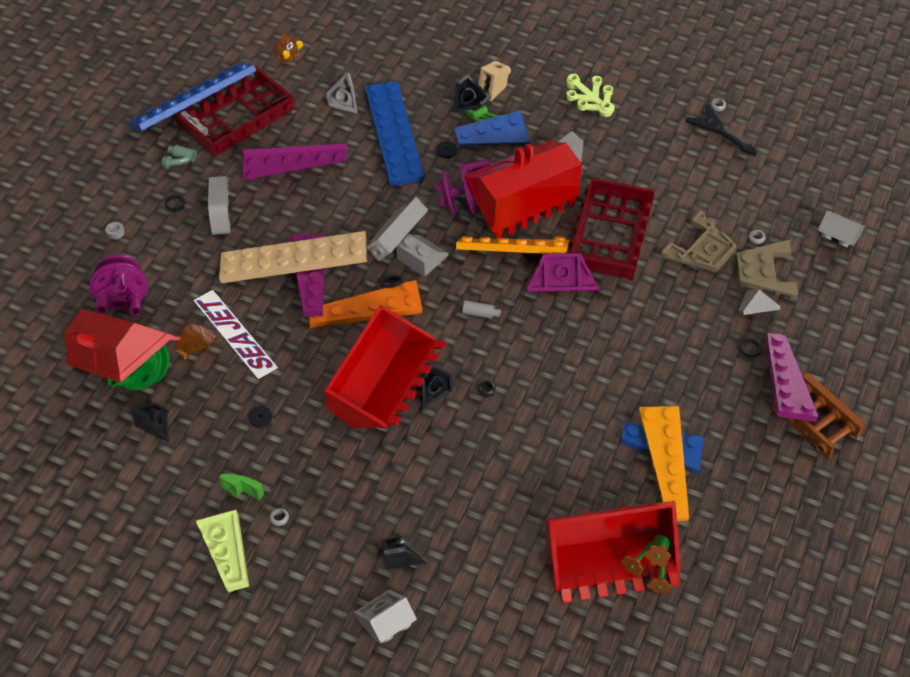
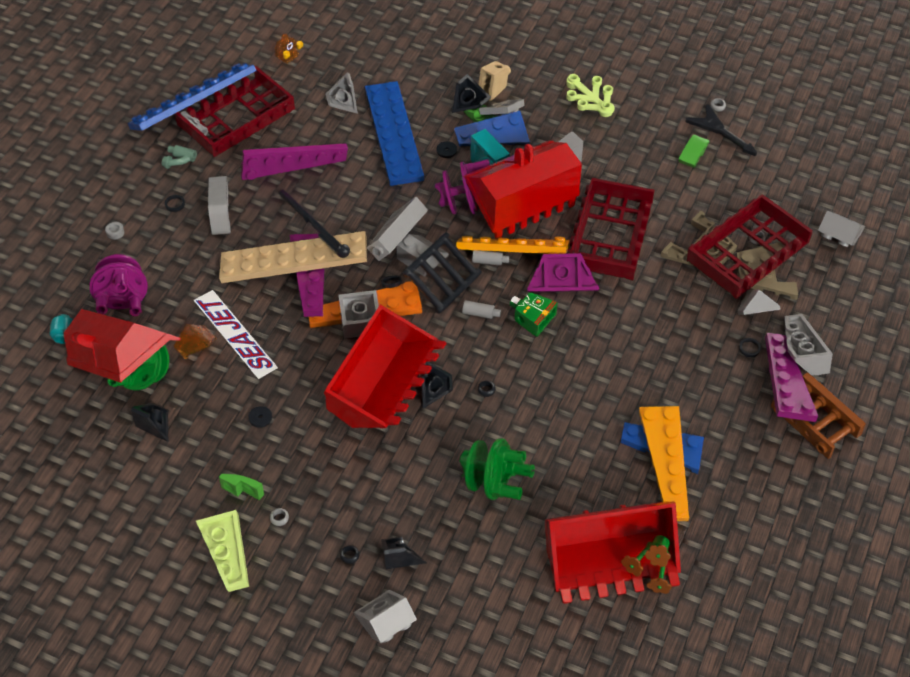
none -> teal head [49,314,74,344]
none -> black bar [279,189,350,258]
none -> light grey slope [338,290,379,339]
none -> black piece [340,545,360,564]
none -> black bar [402,232,482,314]
none -> green piece [459,438,535,500]
none -> teal window [471,129,510,165]
none -> light grey cylinder [472,250,510,265]
none -> light grey wing [479,99,525,116]
none -> green torso [510,293,558,337]
none -> bright green slope [679,134,709,168]
none -> dark red window [686,194,813,299]
none -> light grey wedge [784,314,833,376]

